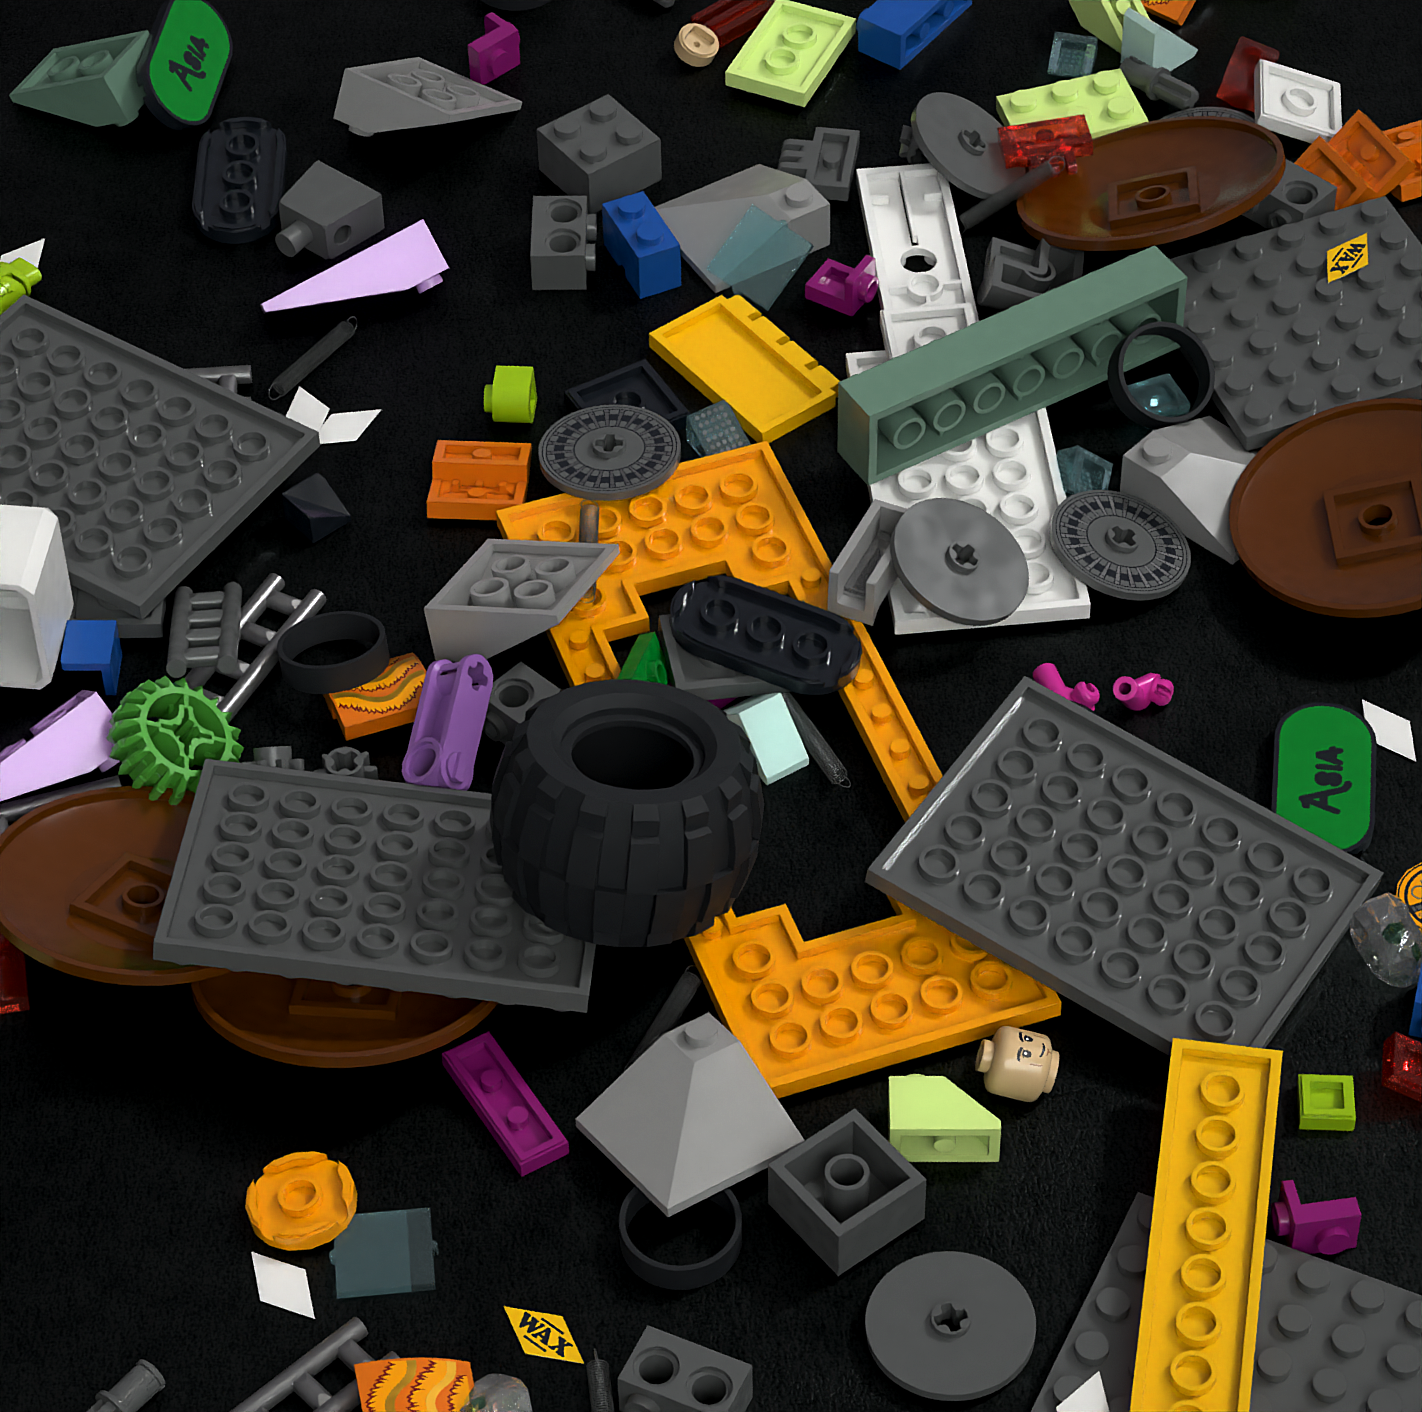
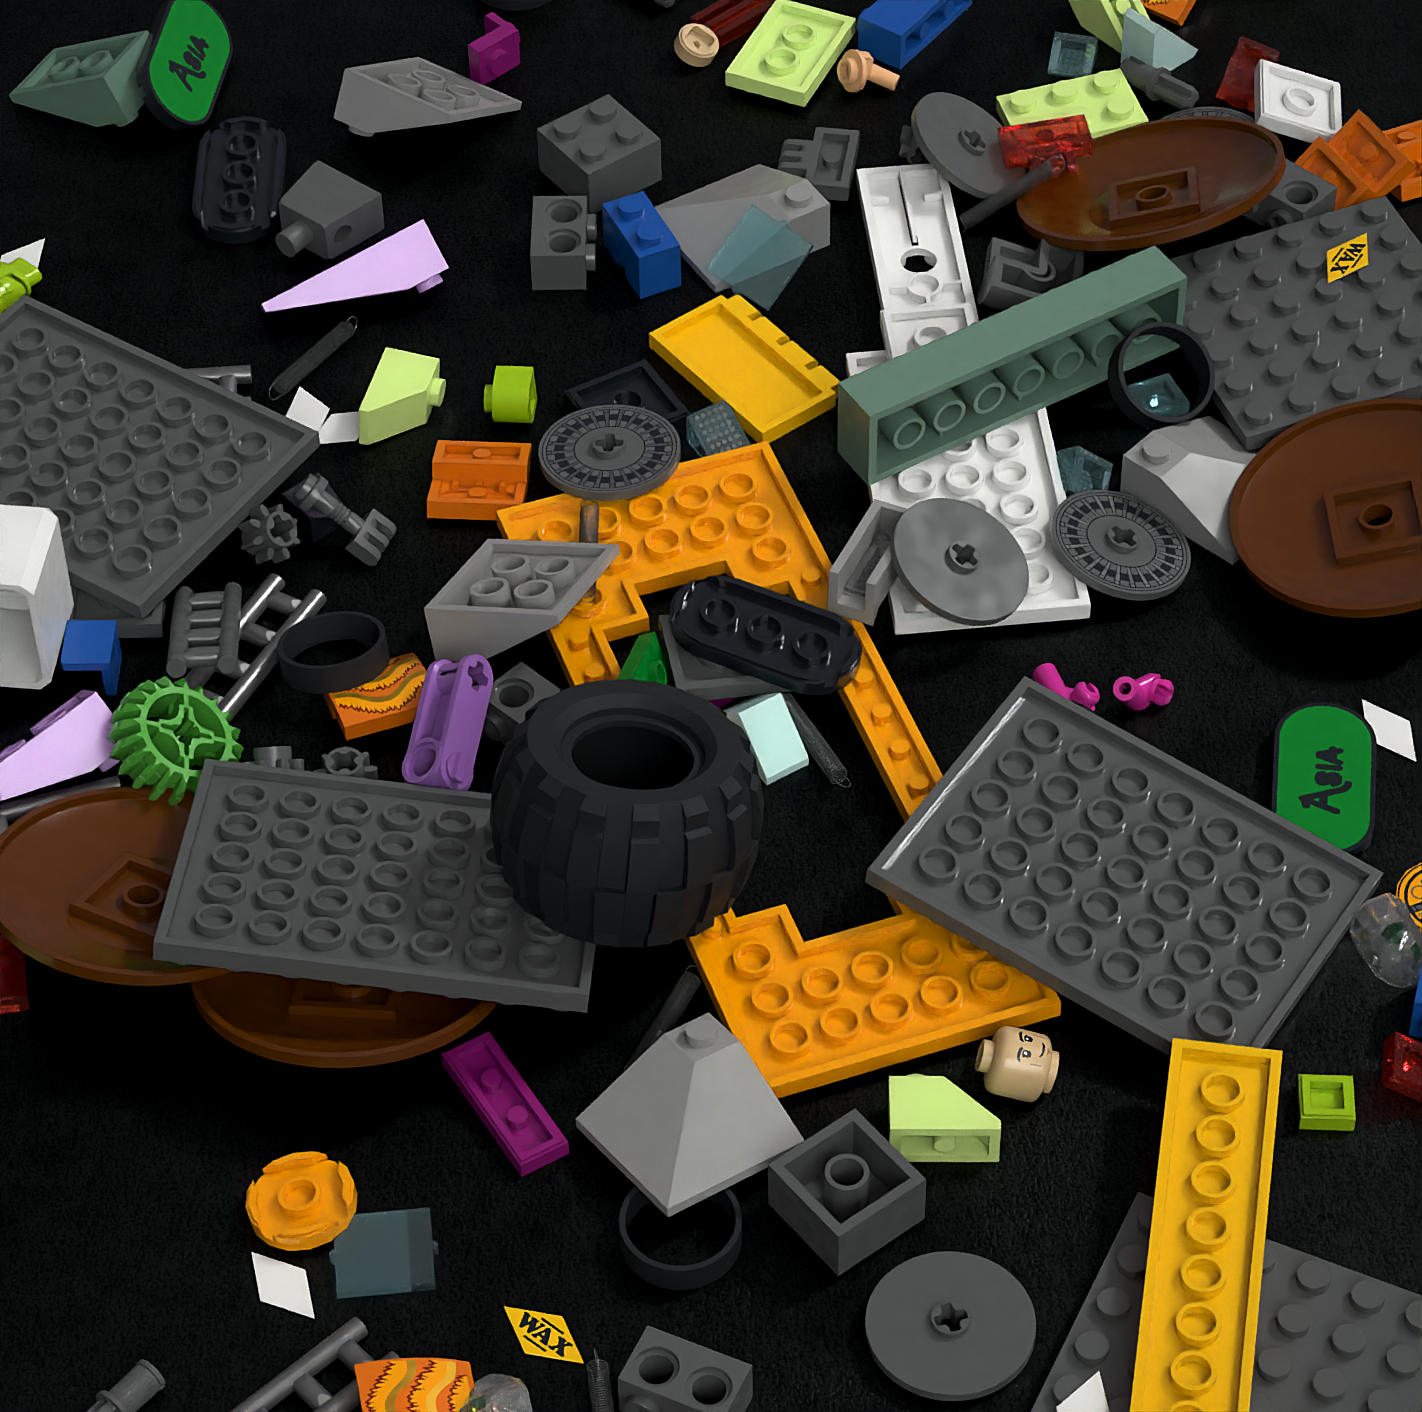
magenta bracket [805,255,879,317] -> none
magenta bracket [1271,1180,1362,1255] -> none
none -> dark grey gear [238,504,300,564]
none -> dark grey hinge [293,473,397,566]
none -> yellowish green slope [359,347,446,445]
none -> light nougat plate [837,49,900,92]

